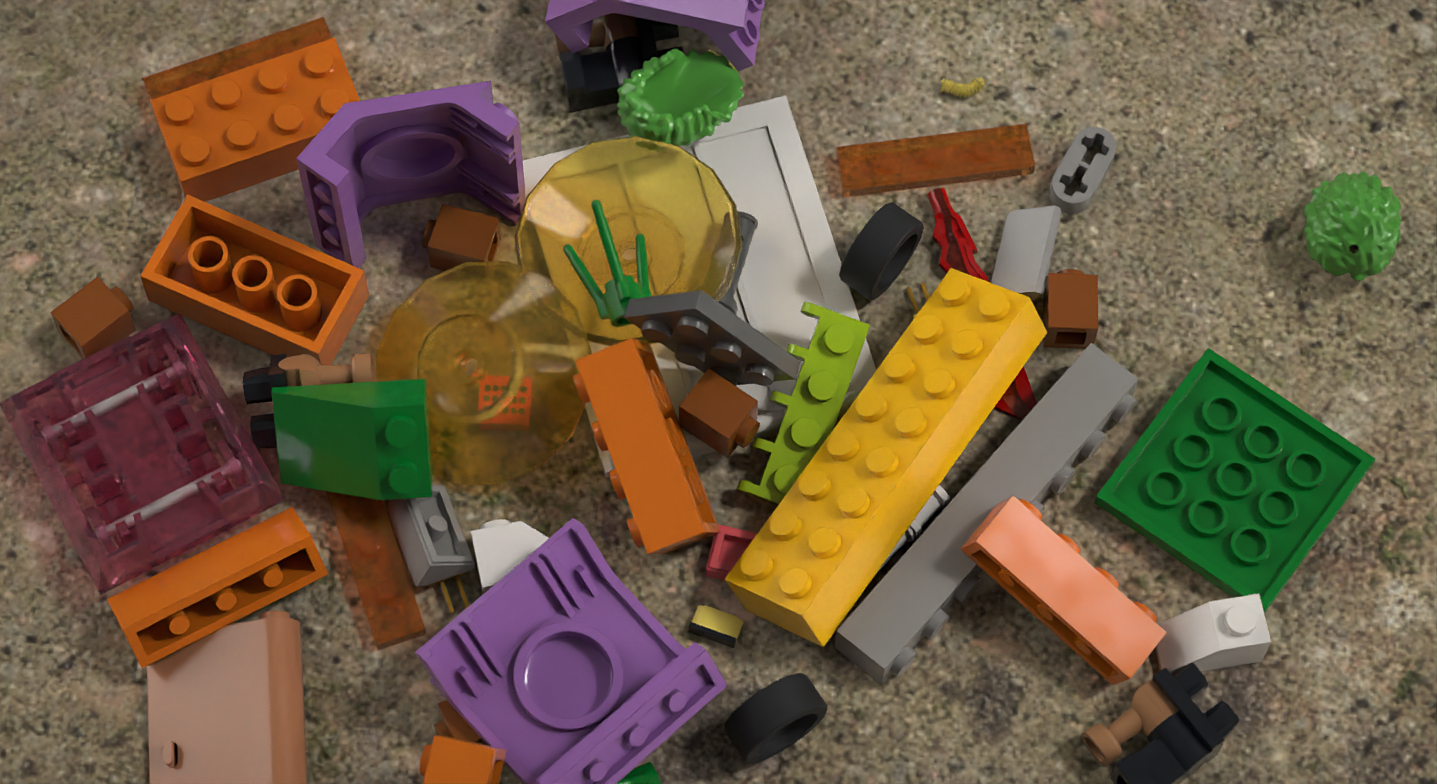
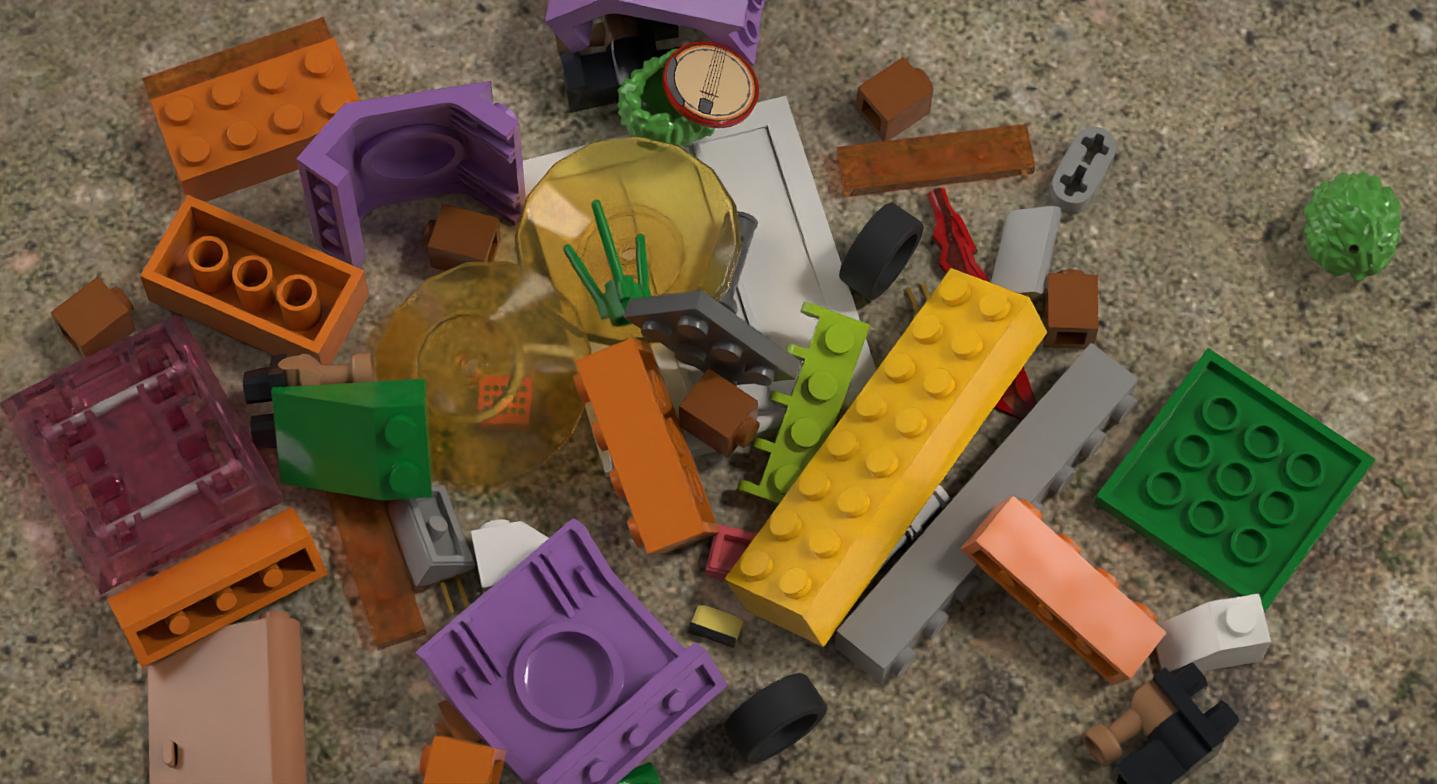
light yellow leg [941,77,985,98] -> none
none -> piece [662,41,759,128]
none -> dark orange brick [856,56,933,143]

